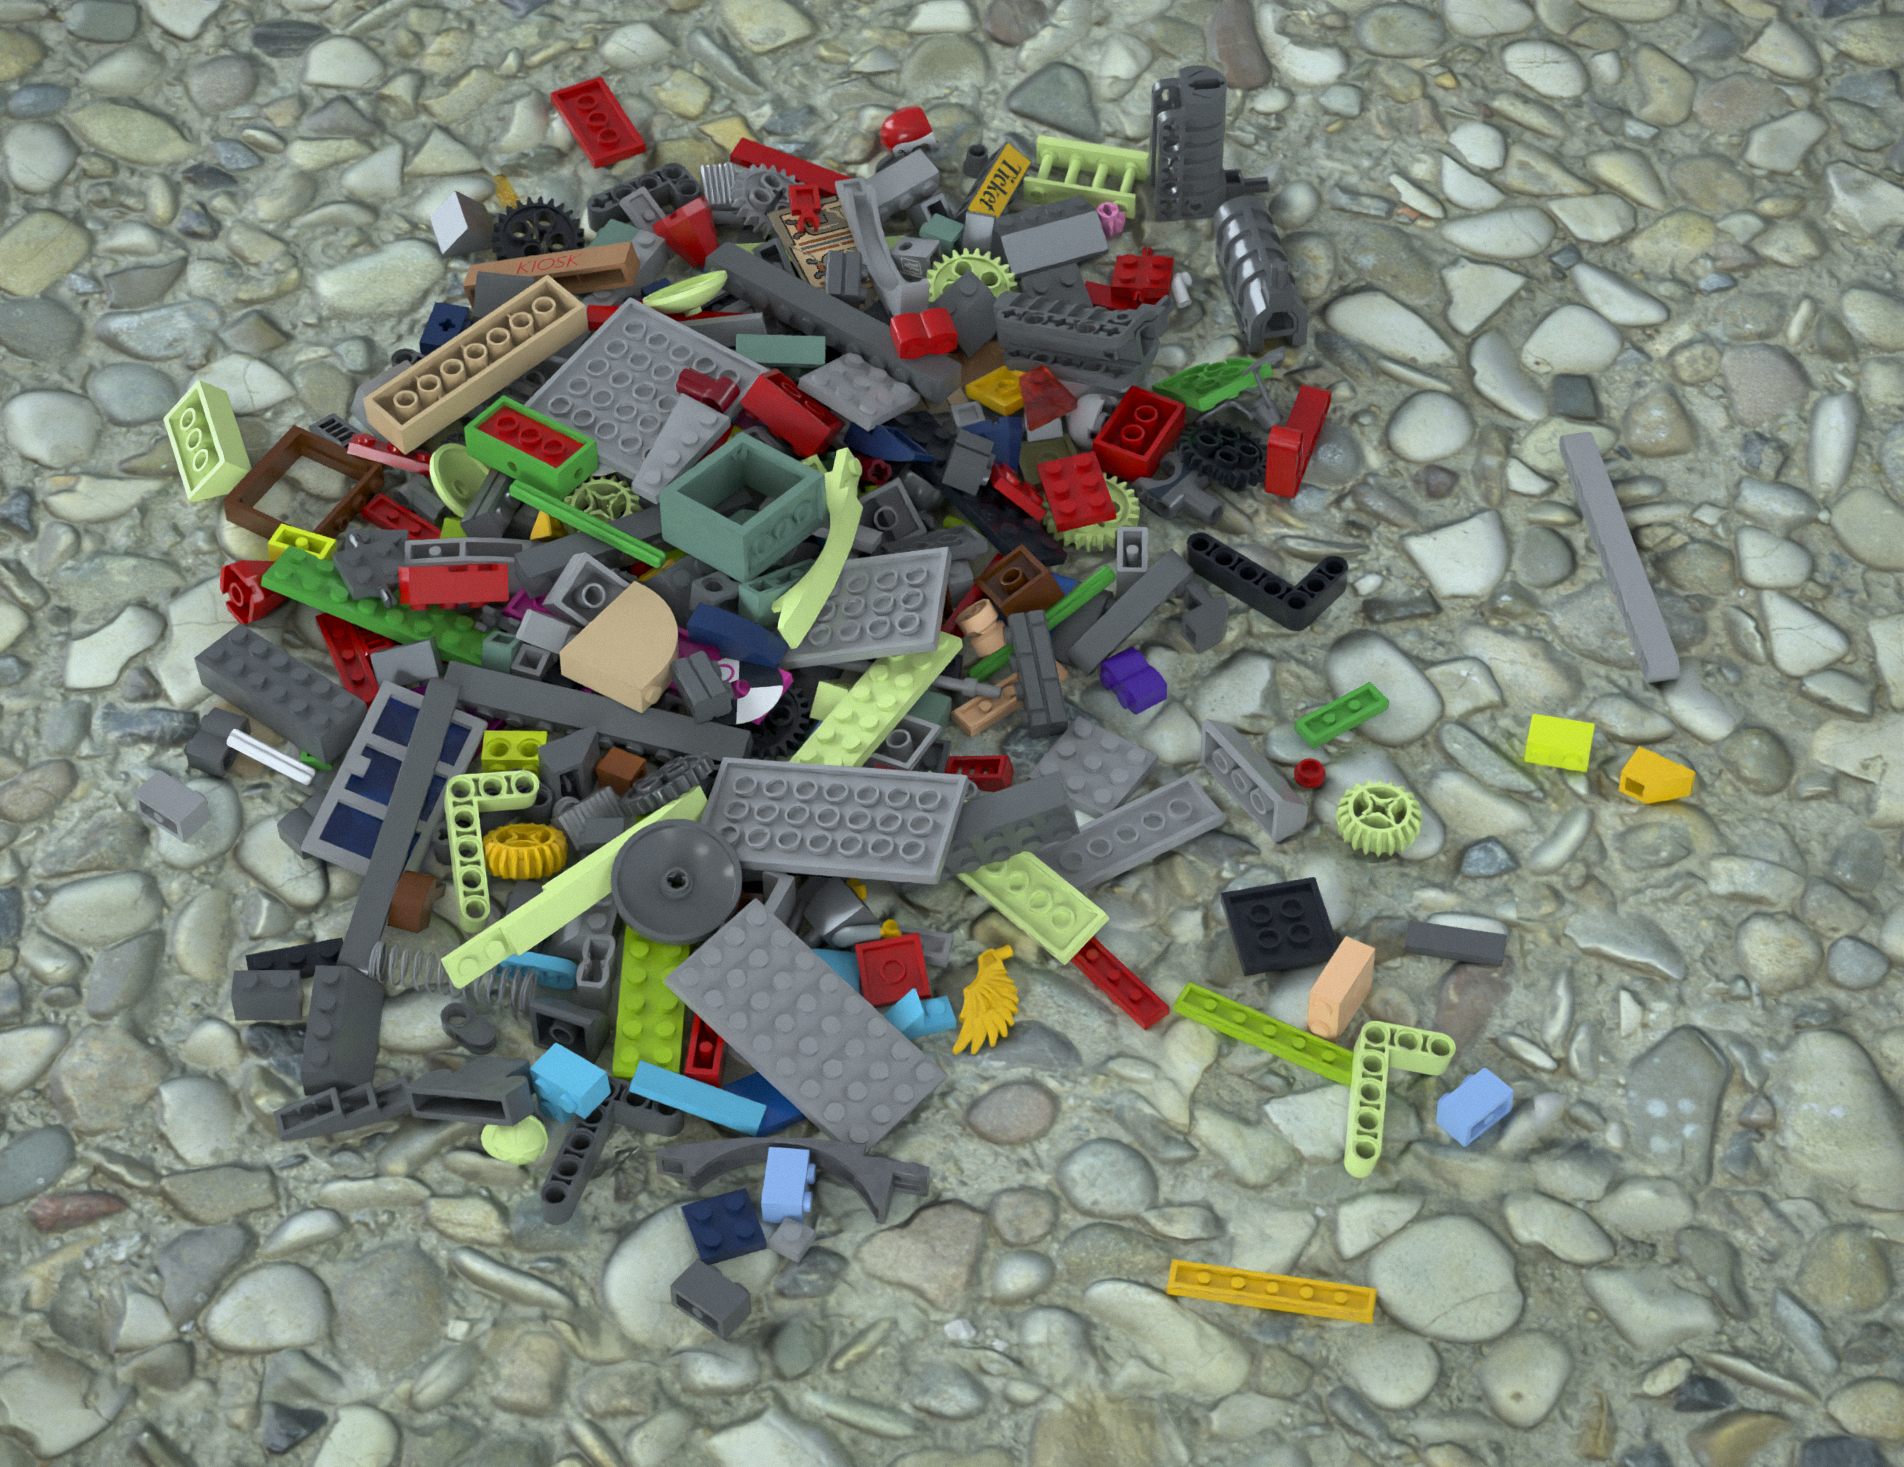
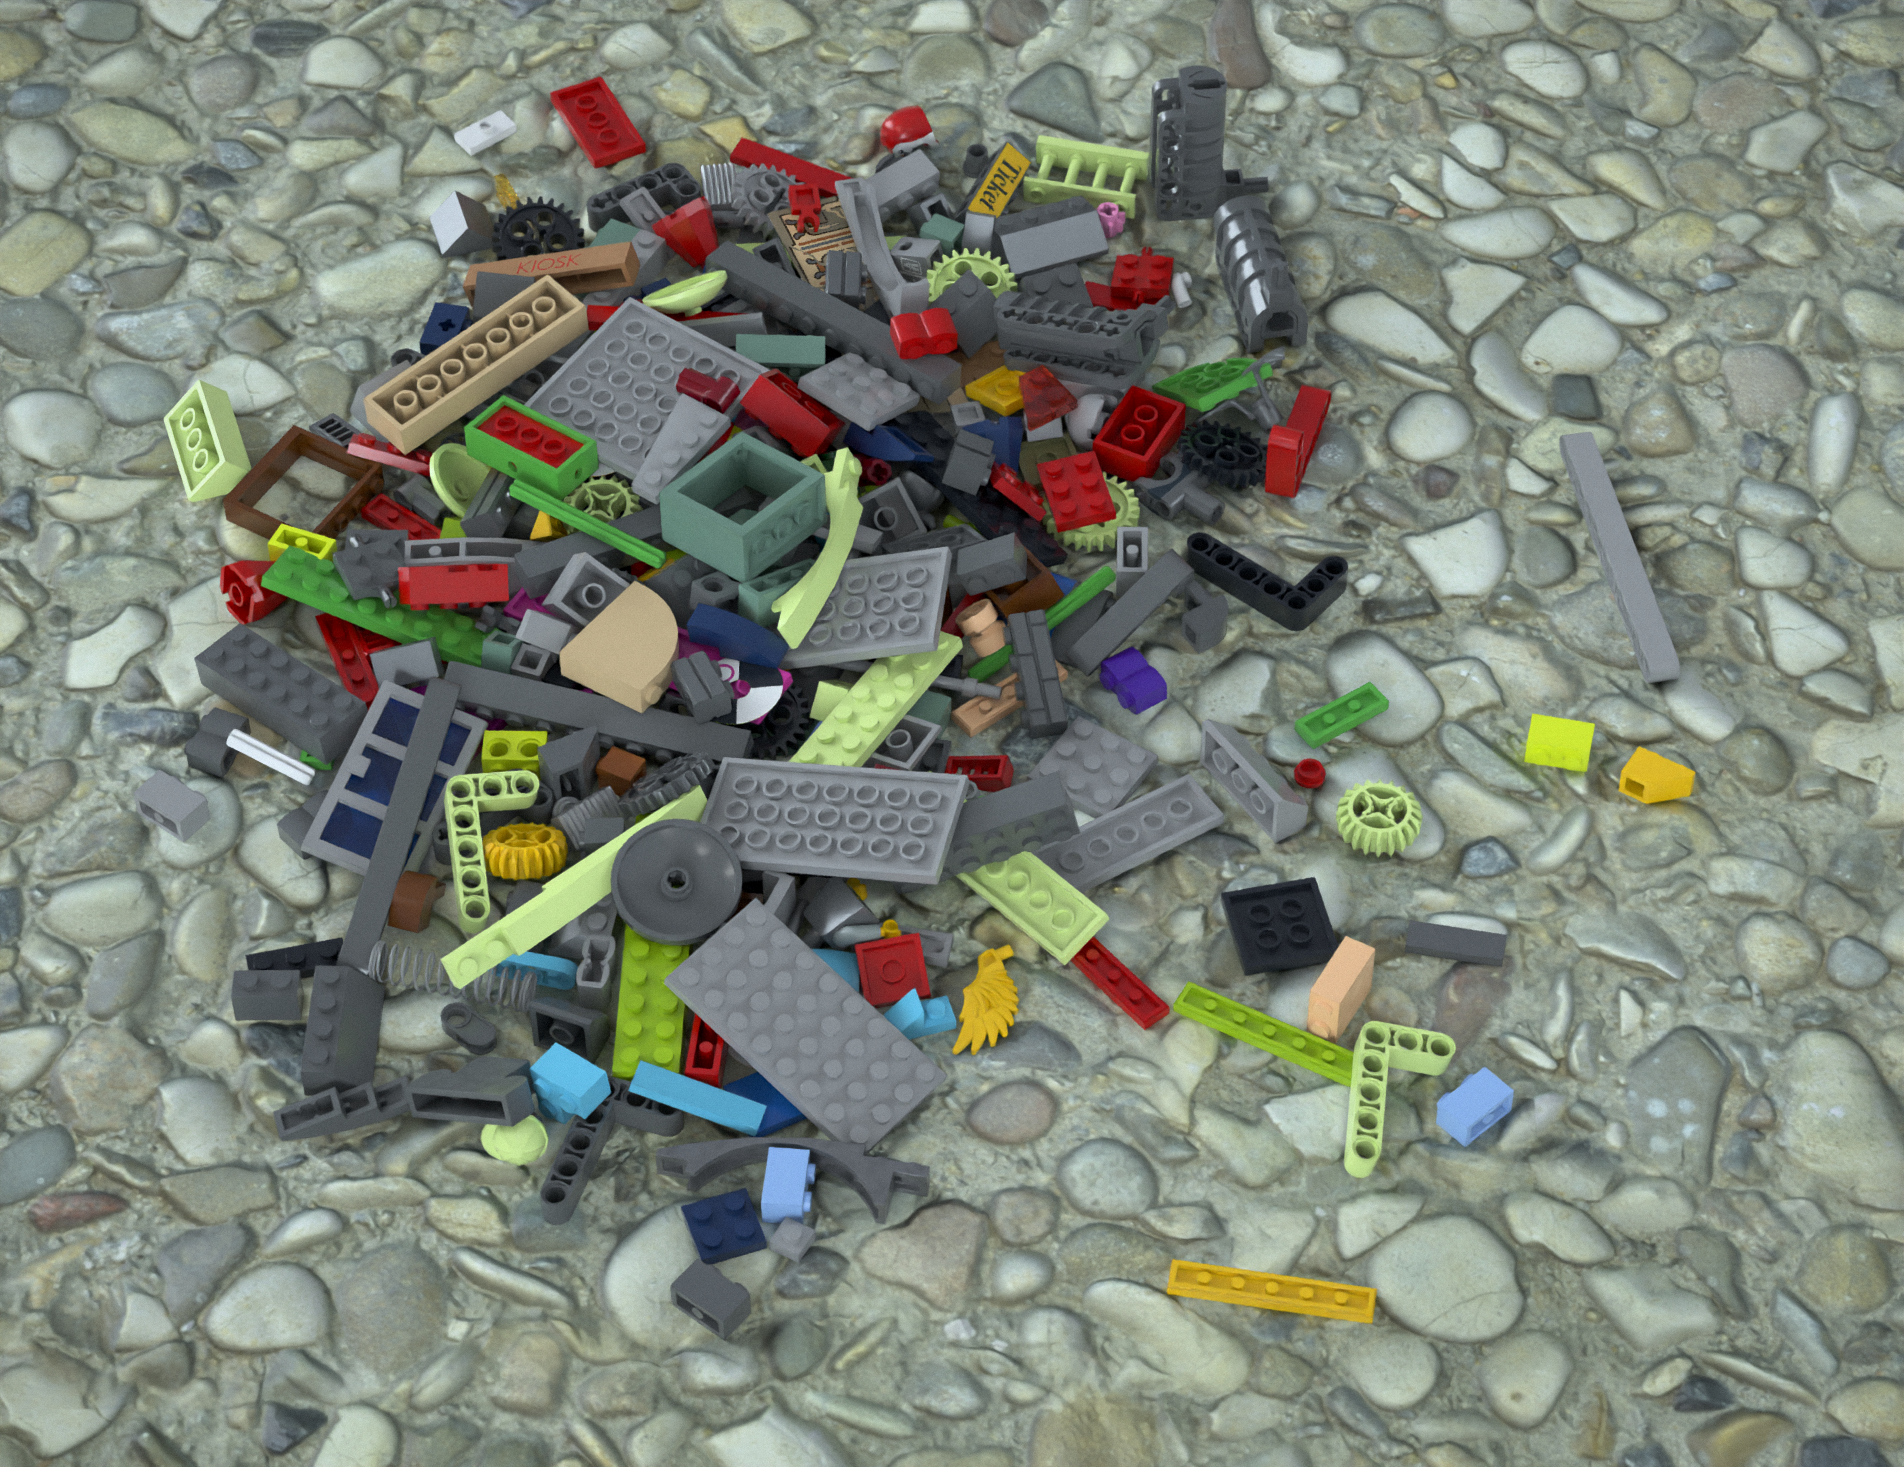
none -> white plate [454,110,517,156]
none -> dark grey brick [957,533,1027,596]

